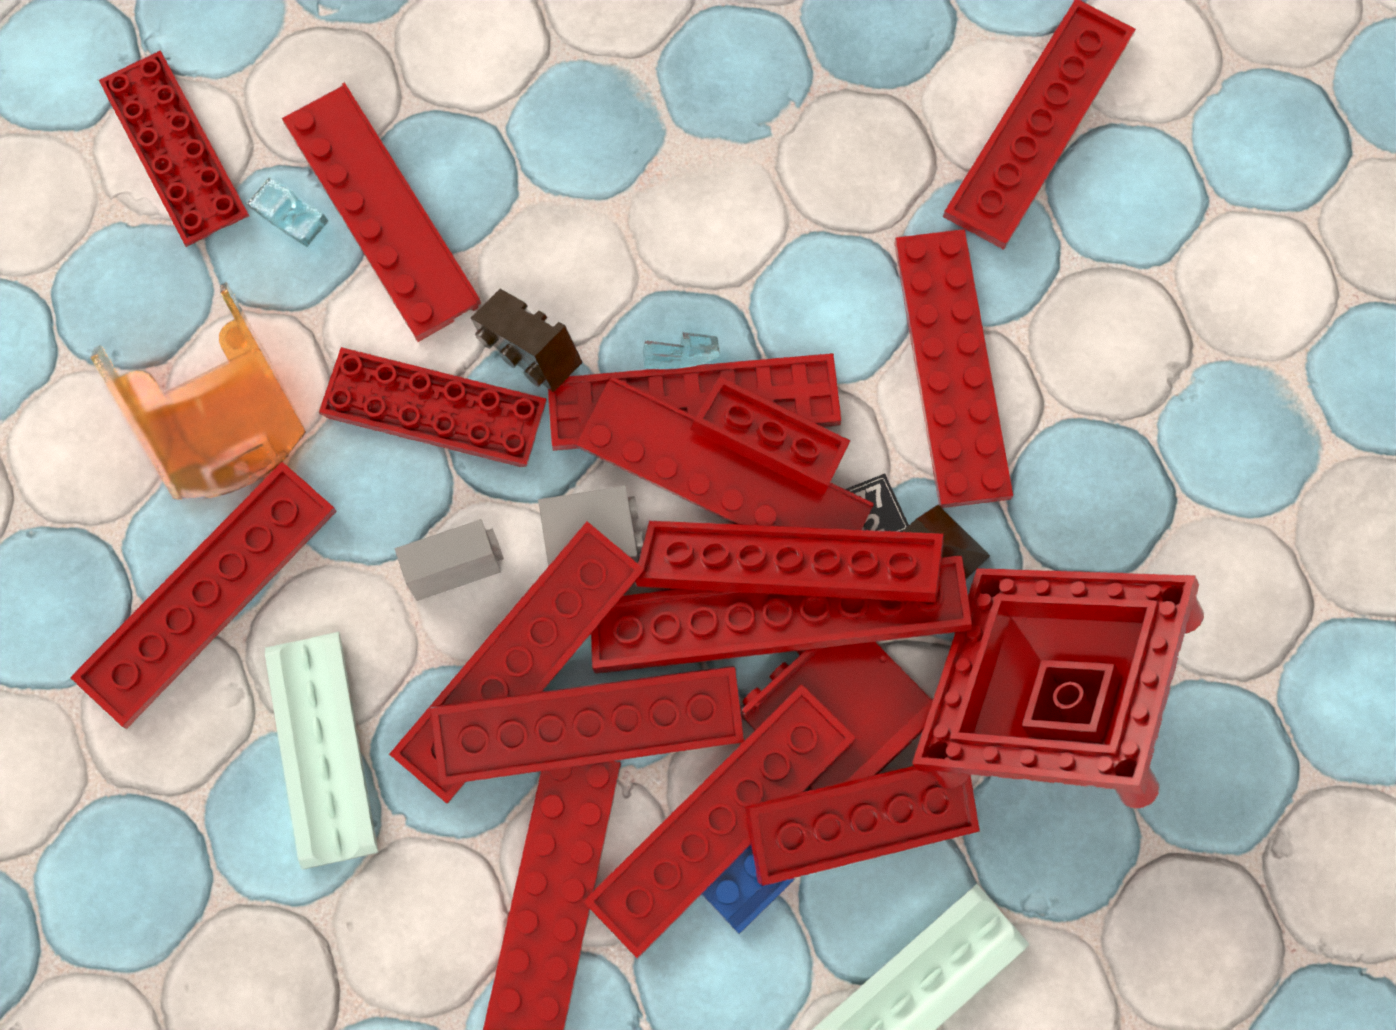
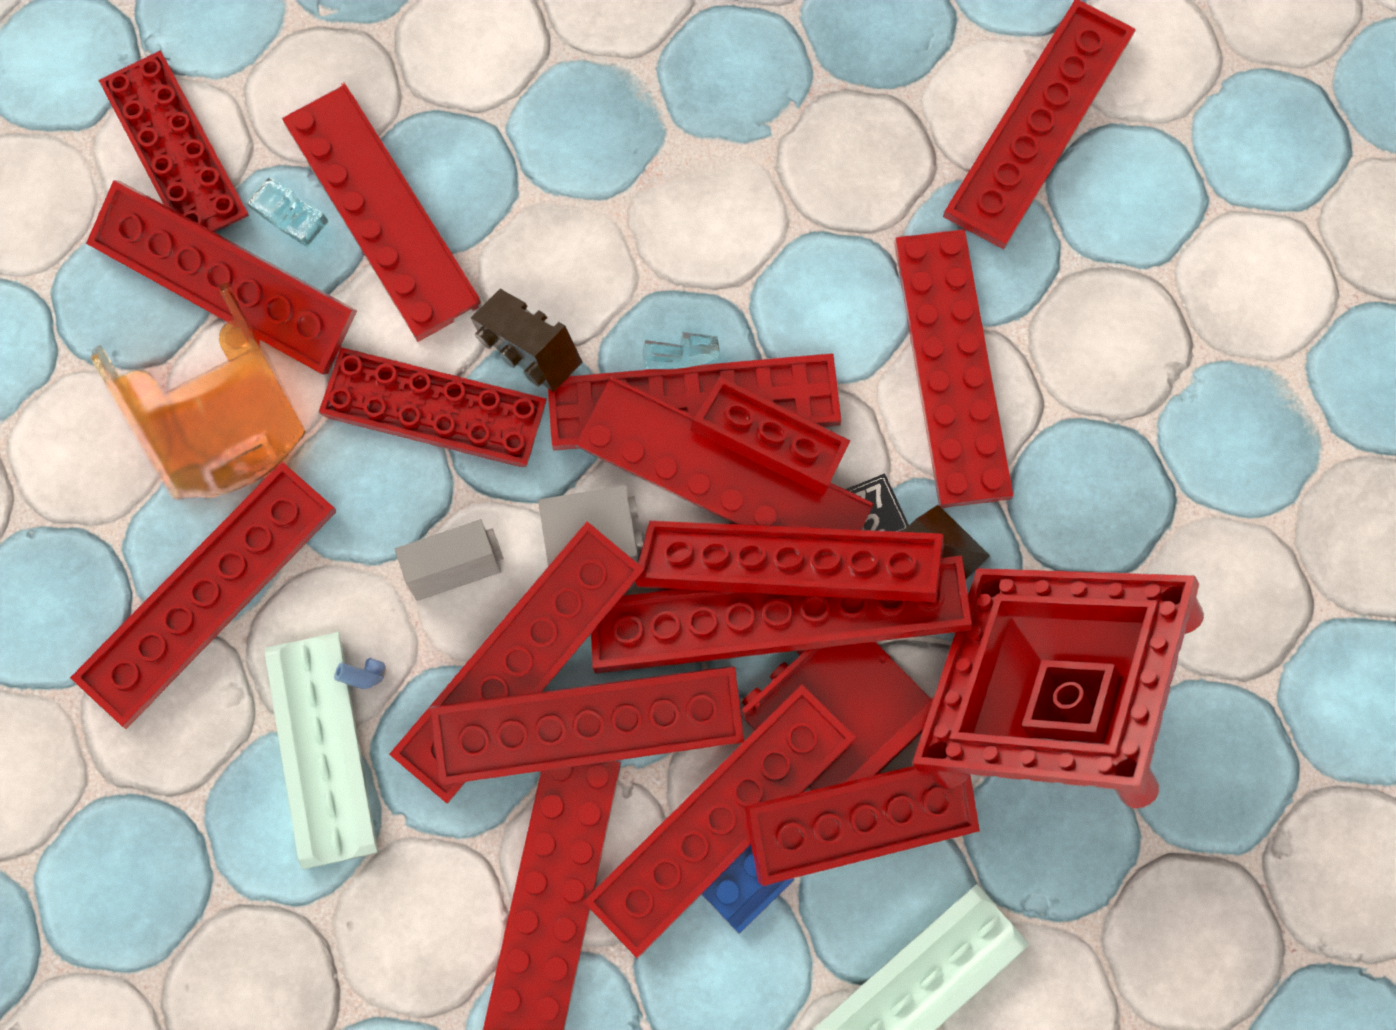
none -> red plate [86,180,358,374]
none -> medium blue arm [334,658,386,689]

